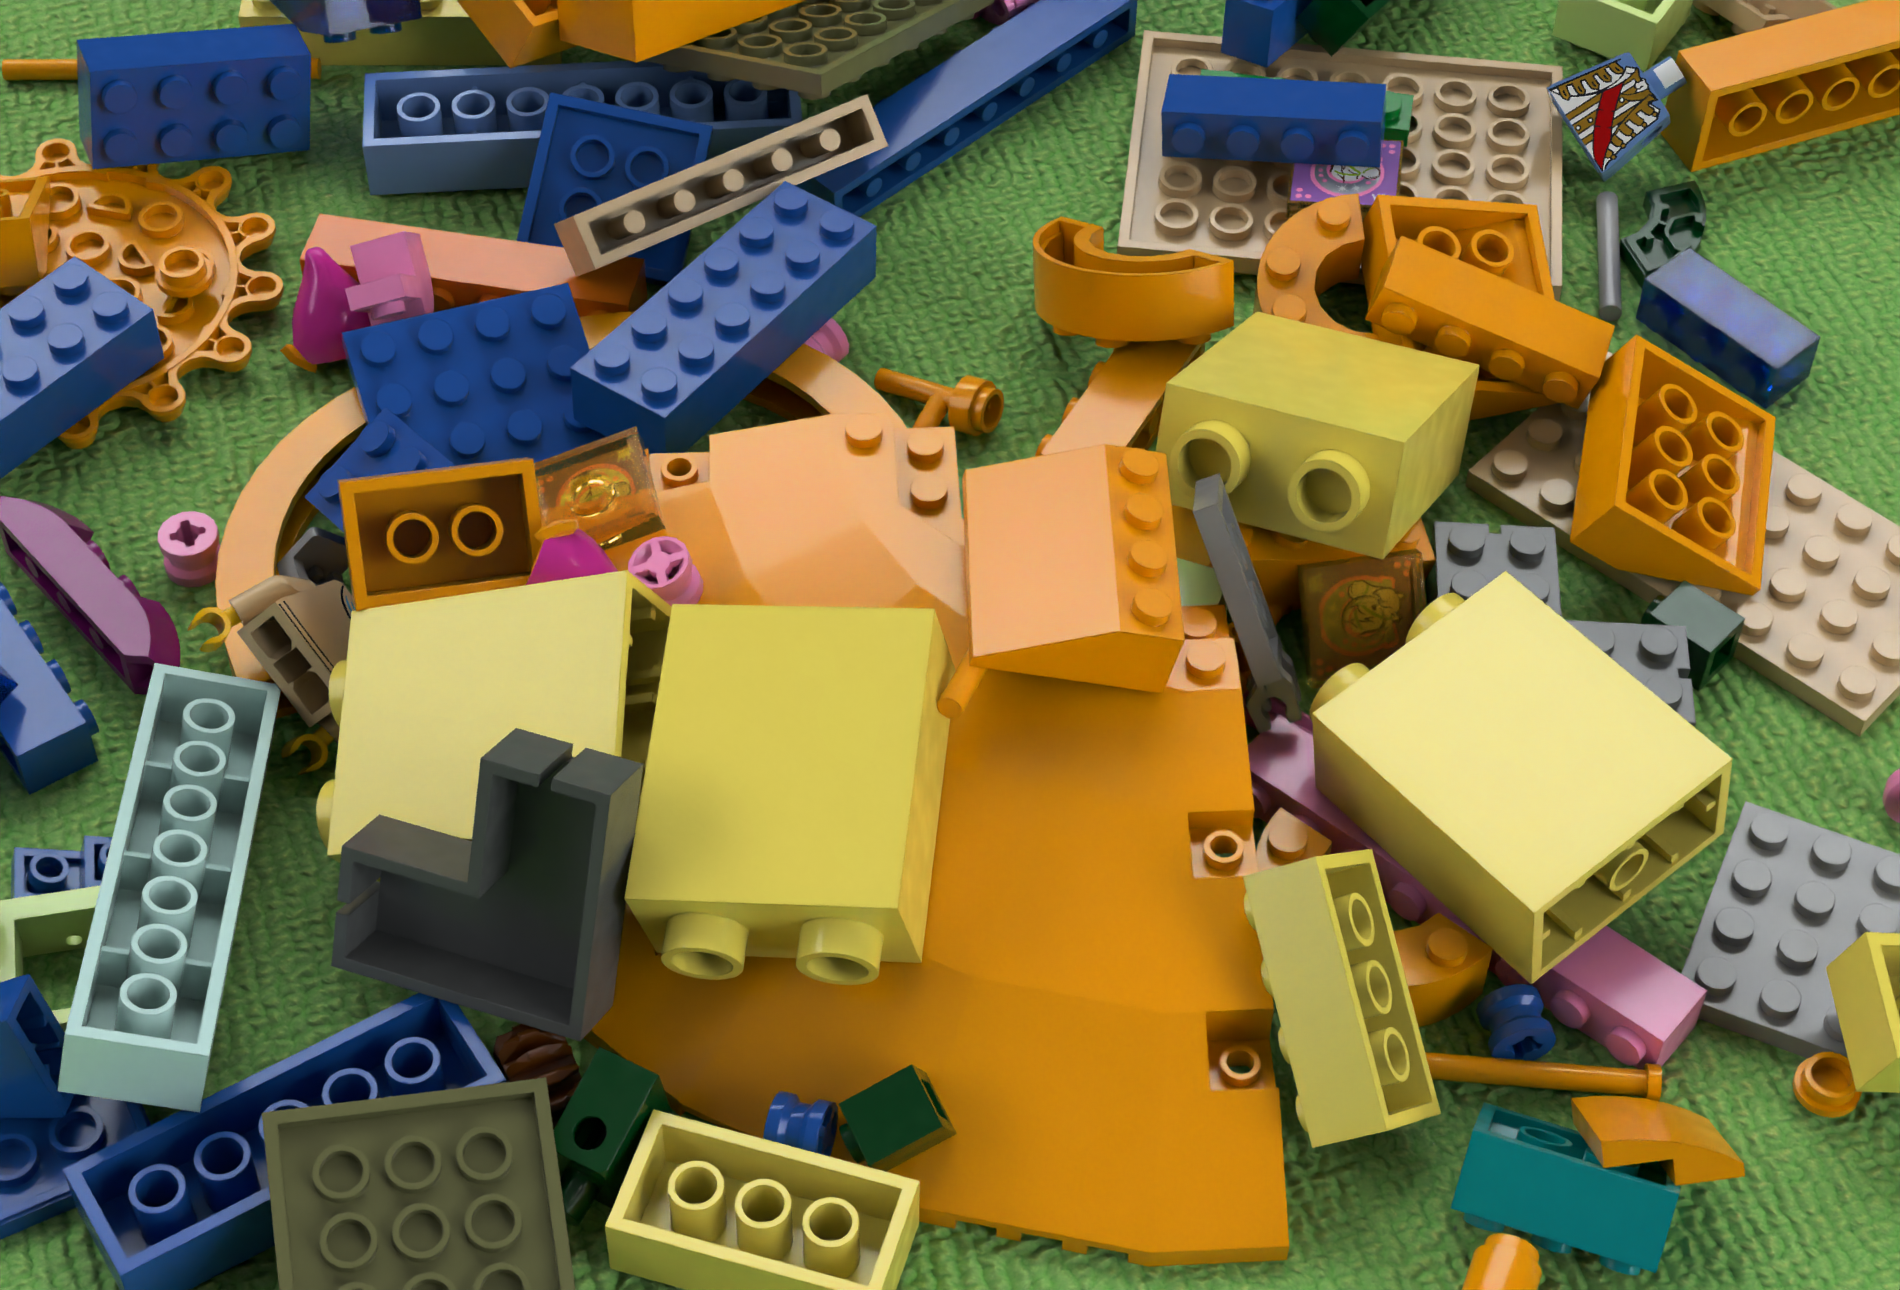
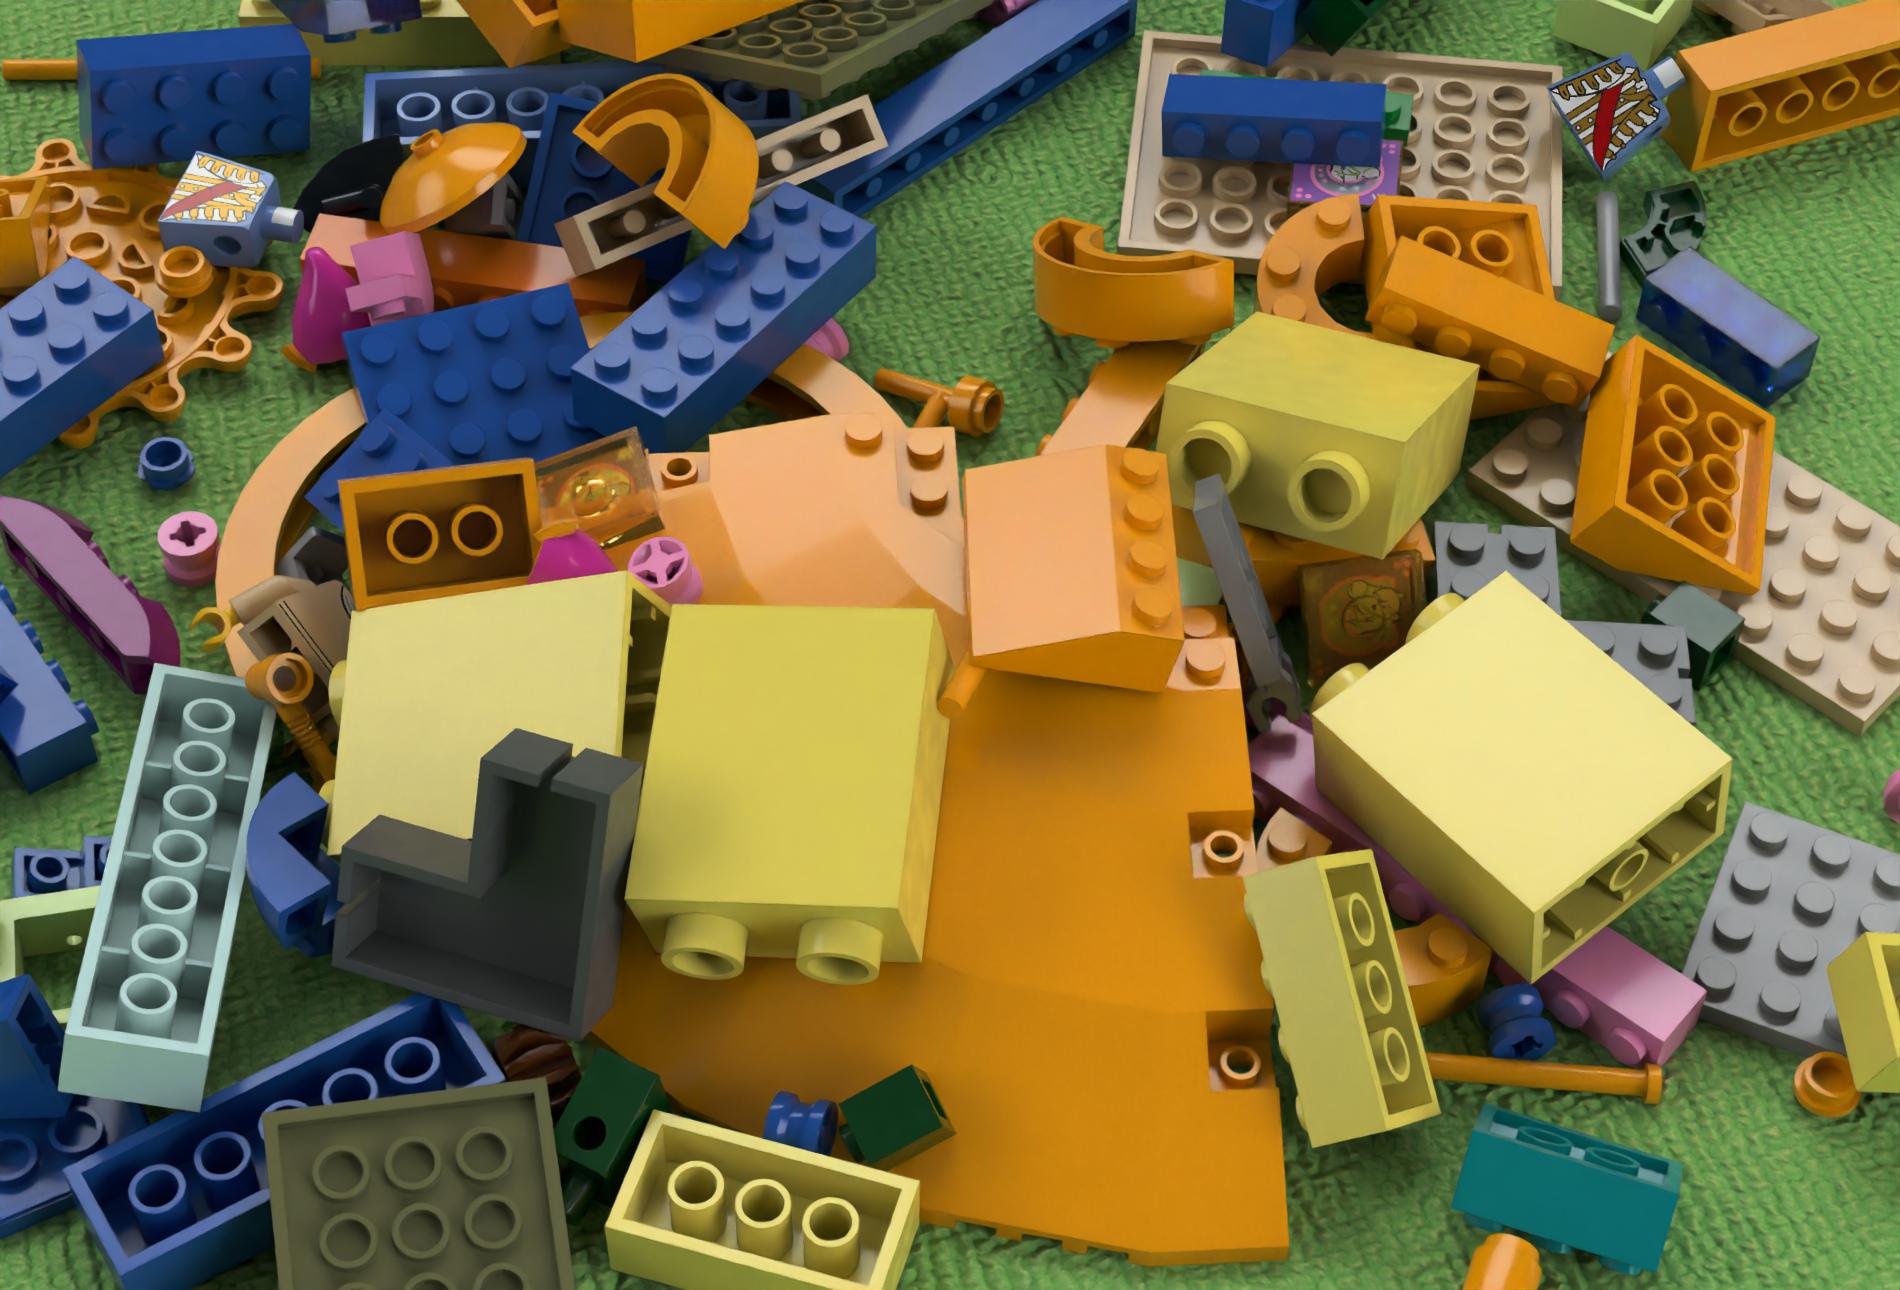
light orange slope [1571,1096,1745,1186] -> none
none -> blue plate [137,437,196,491]
none -> torso [158,151,304,268]
none -> light orange brick [245,652,337,794]
none -> blue brick [246,772,346,957]
none -> black shield [293,133,406,233]
none -> light orange dish [379,122,527,235]
none -> light grey slope [438,172,524,241]
none -> light orange brick [572,73,759,250]

